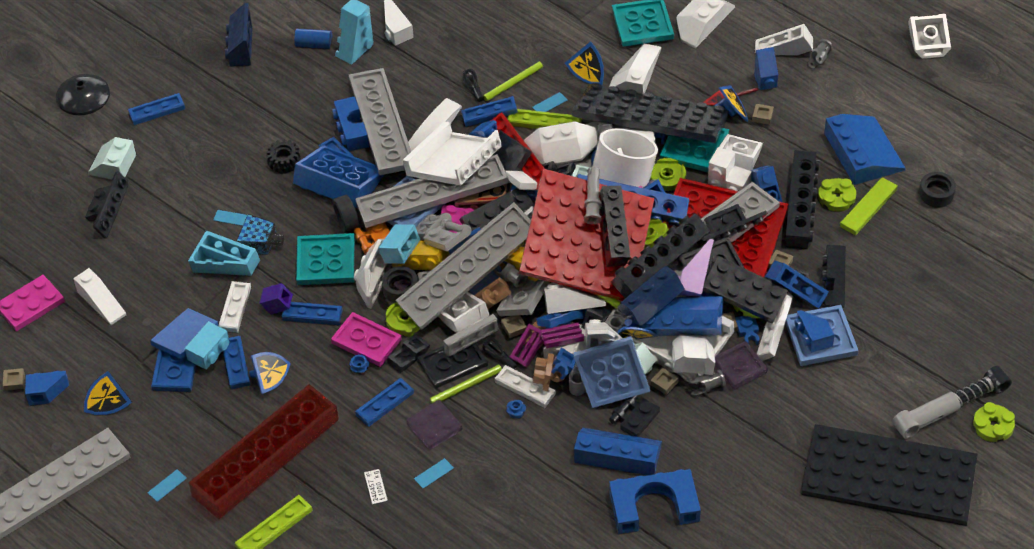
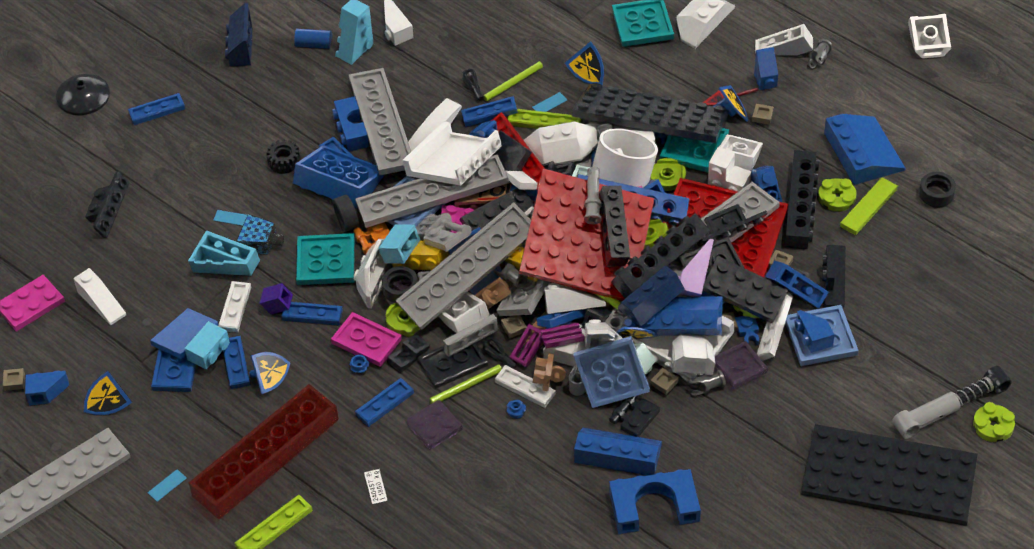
light aqua slope [88,137,136,179] -> none
dark azure sticker [414,458,454,488] -> none
blue plate [552,347,576,380] -> none
white wedge [609,44,661,94] -> none

